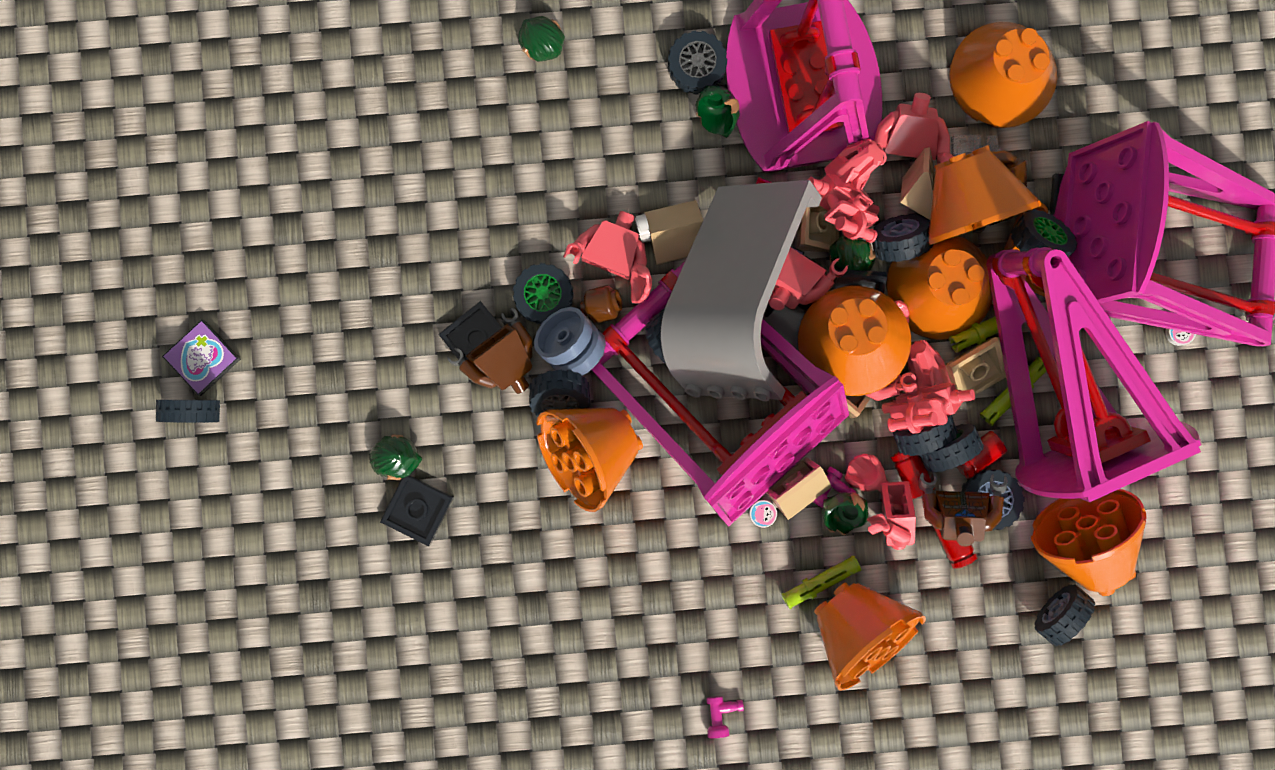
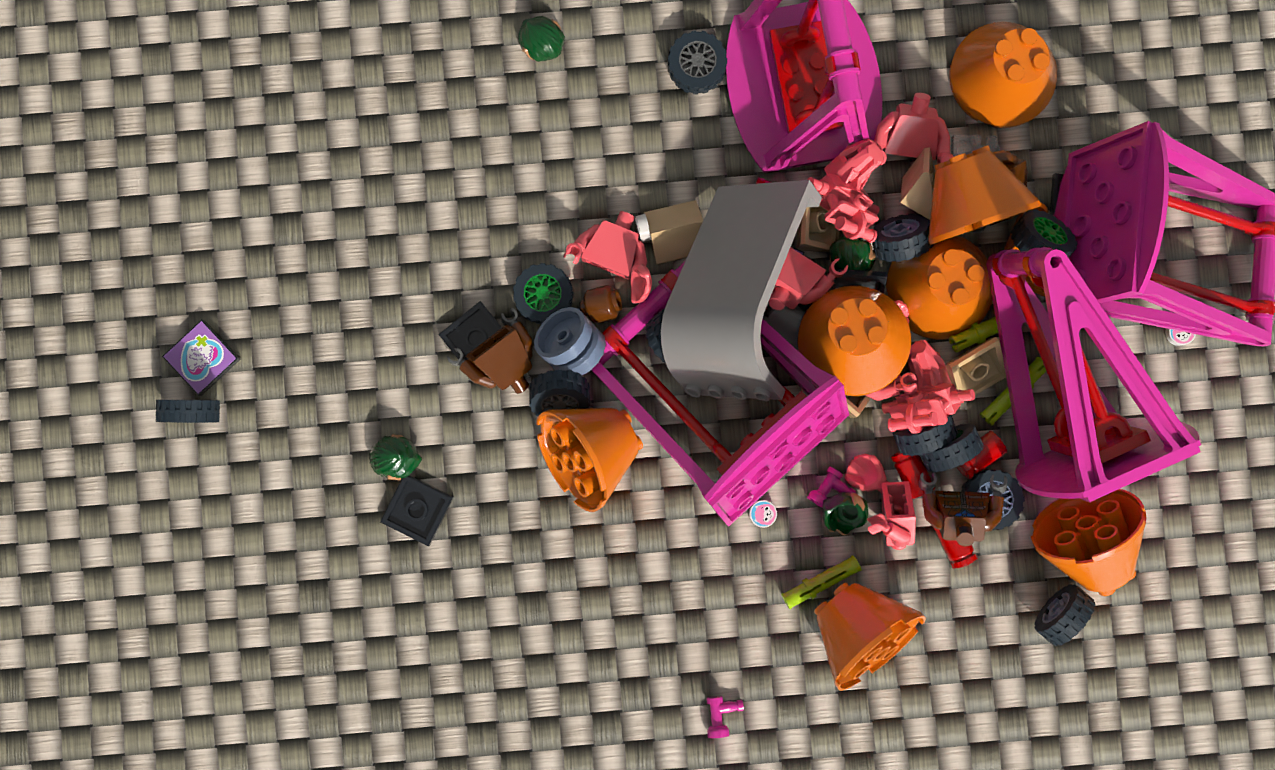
dark green hair [695,85,740,138] -> none
tan slope [766,457,832,520] -> none

